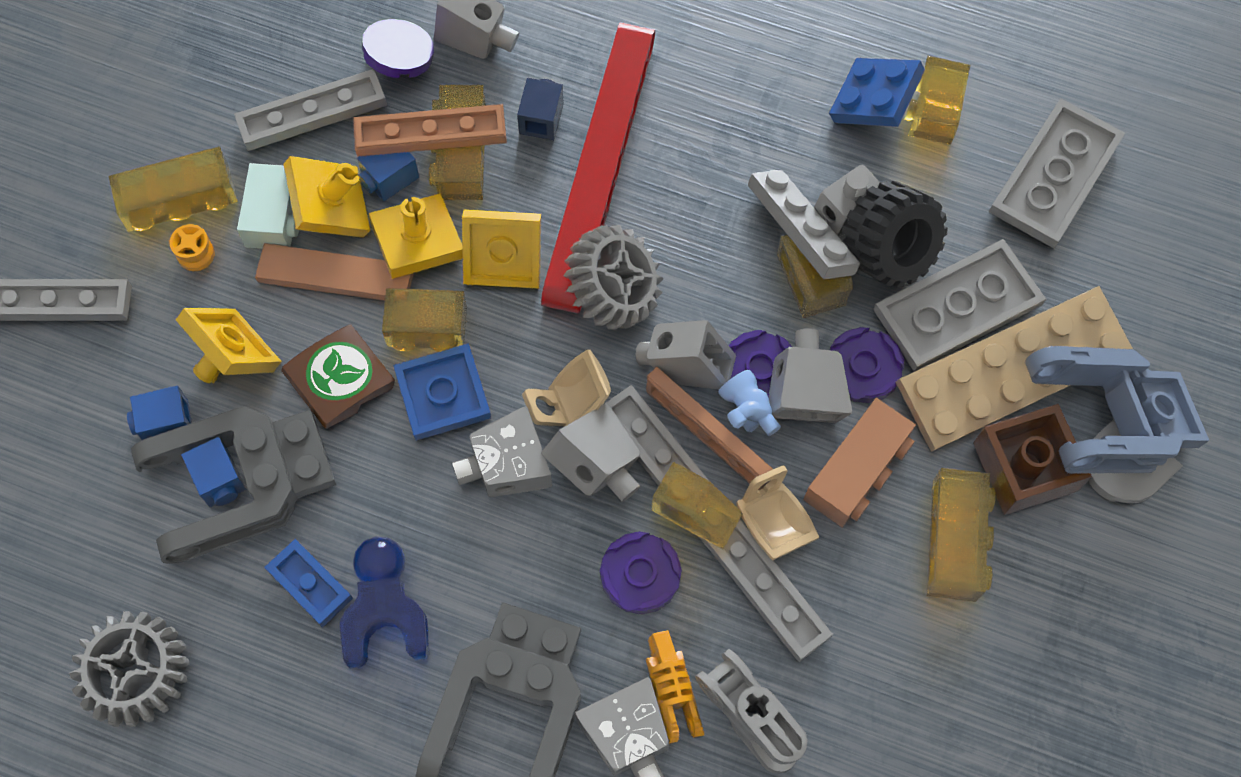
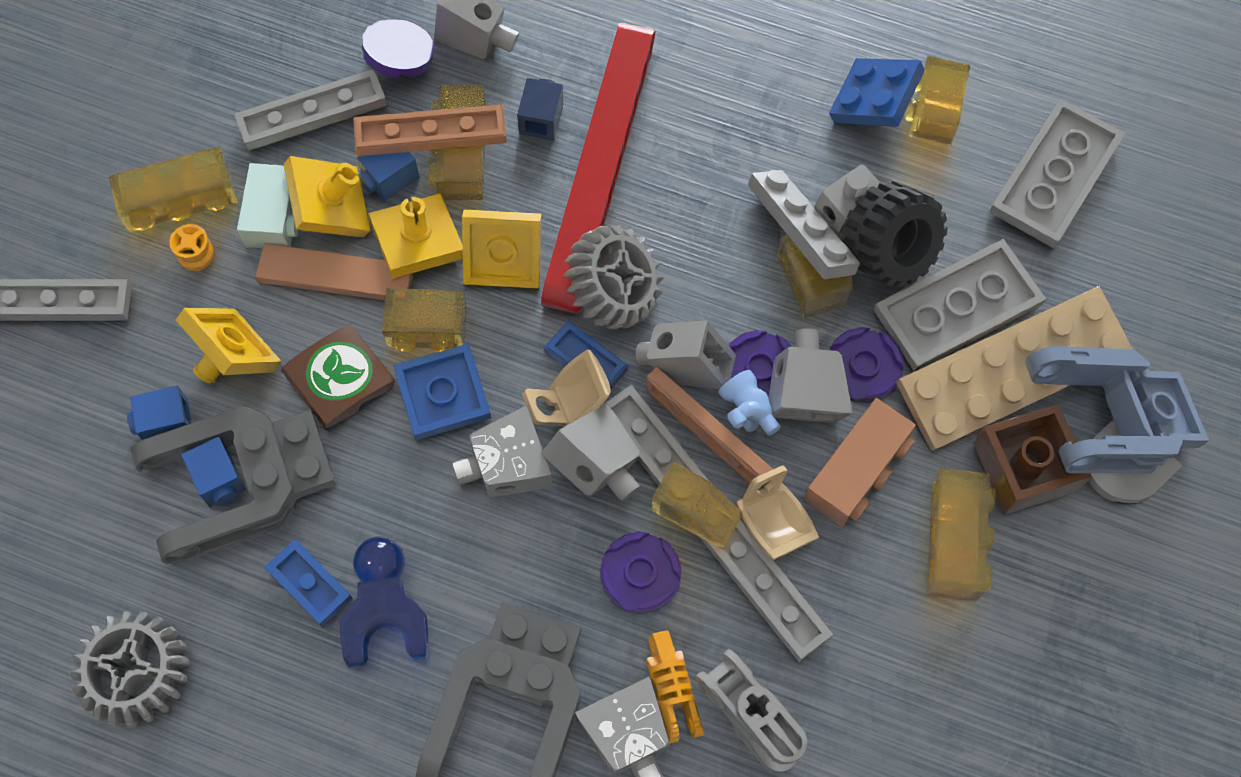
none -> blue tile [544,320,628,389]

